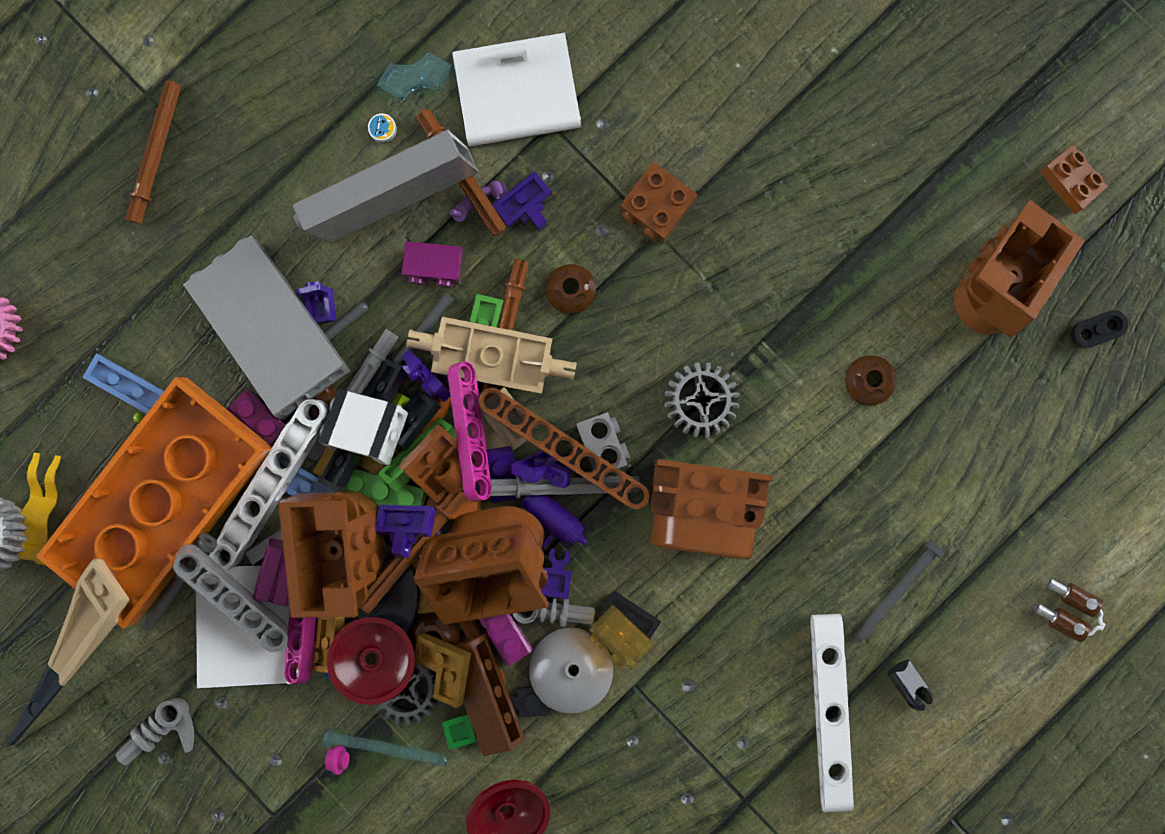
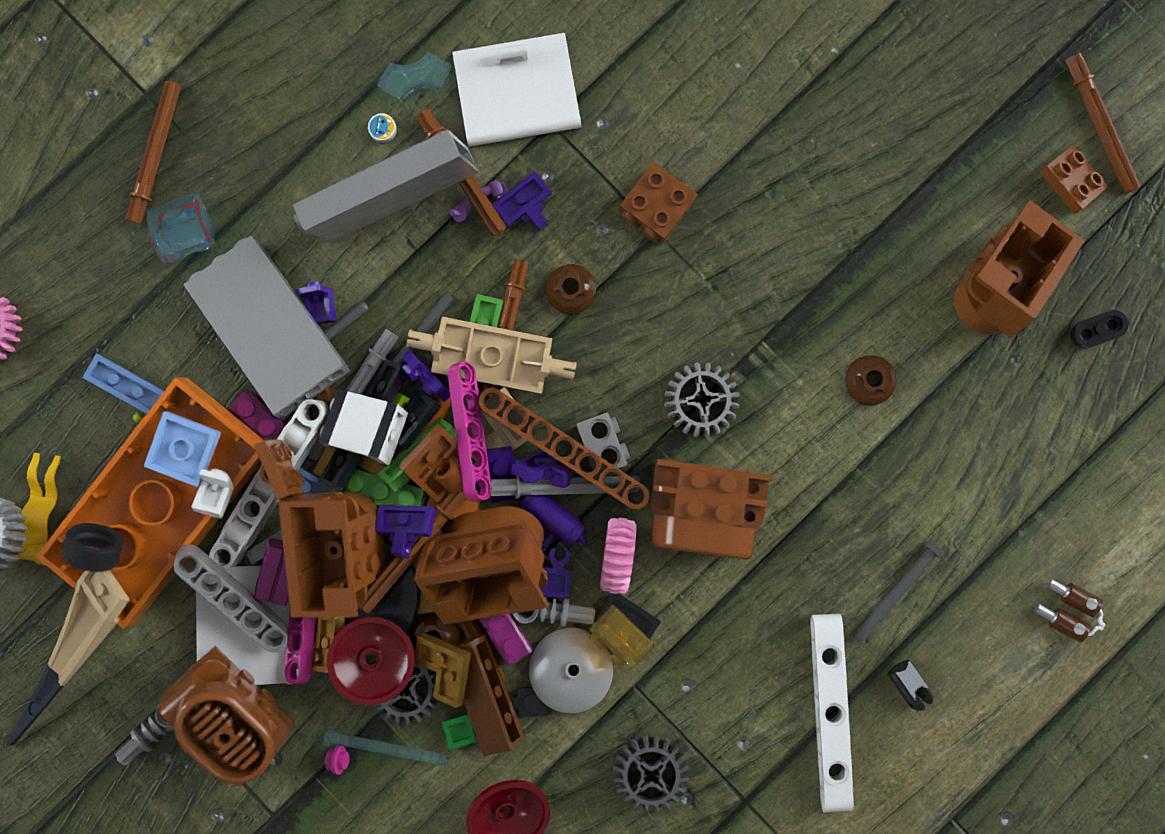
dark grey bar [143,534,217,631] -> none
magenta brick [402,241,463,288] -> none
none -> black tyre [62,523,124,572]
none -> light blue plate [144,411,221,487]
none -> clear light blue slope [147,191,215,264]
none -> dark orange brick [159,646,294,787]
none -> white bracket [192,469,234,519]
none -> dark orange plate [254,439,304,500]
none -> bright pink gear [600,517,637,594]
none -> dark grey gear [613,734,689,813]
none -> dark orange axle [1065,53,1140,193]

